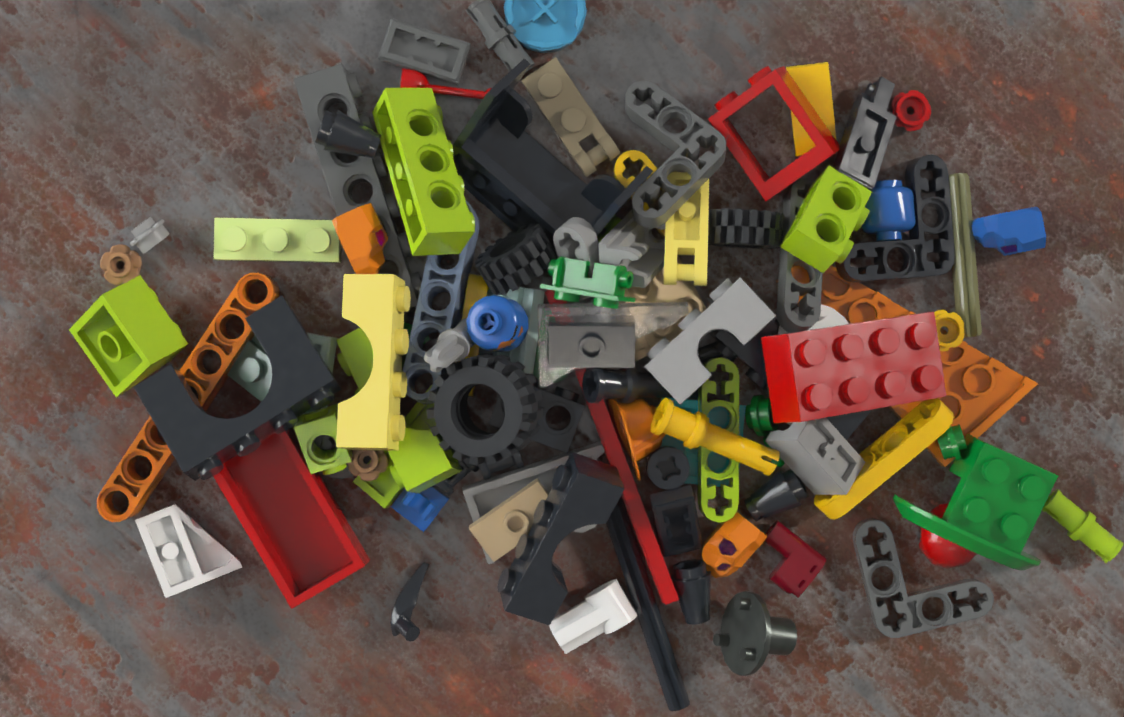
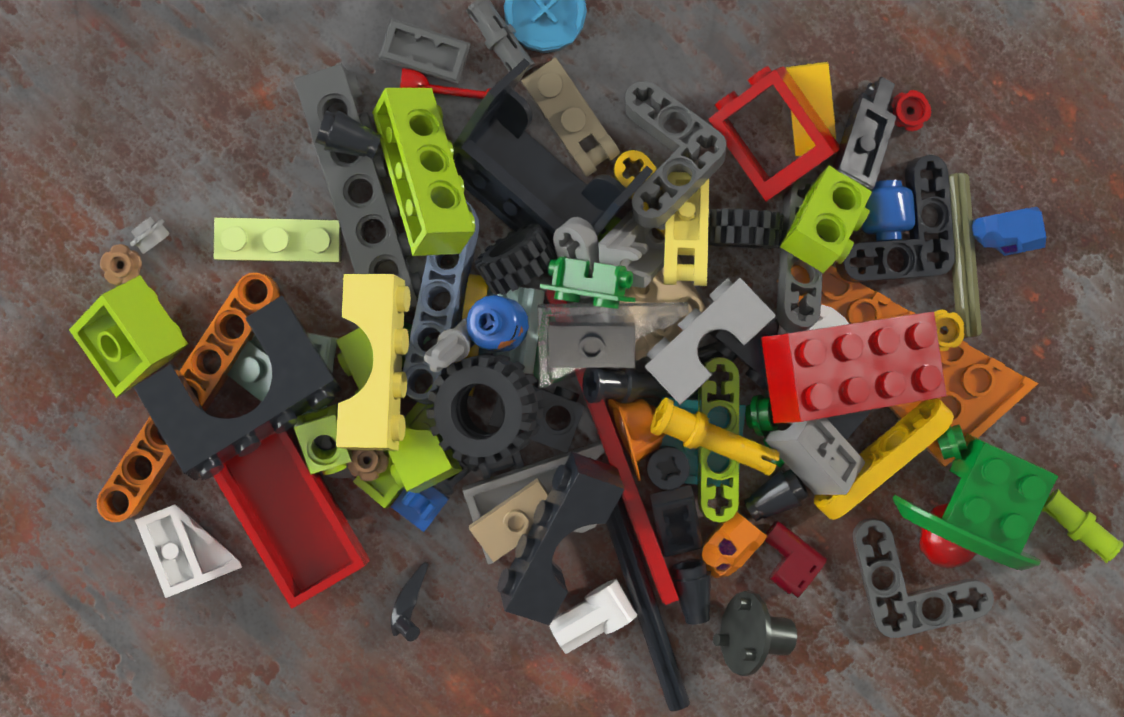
orange rock [332,203,389,274] -> none

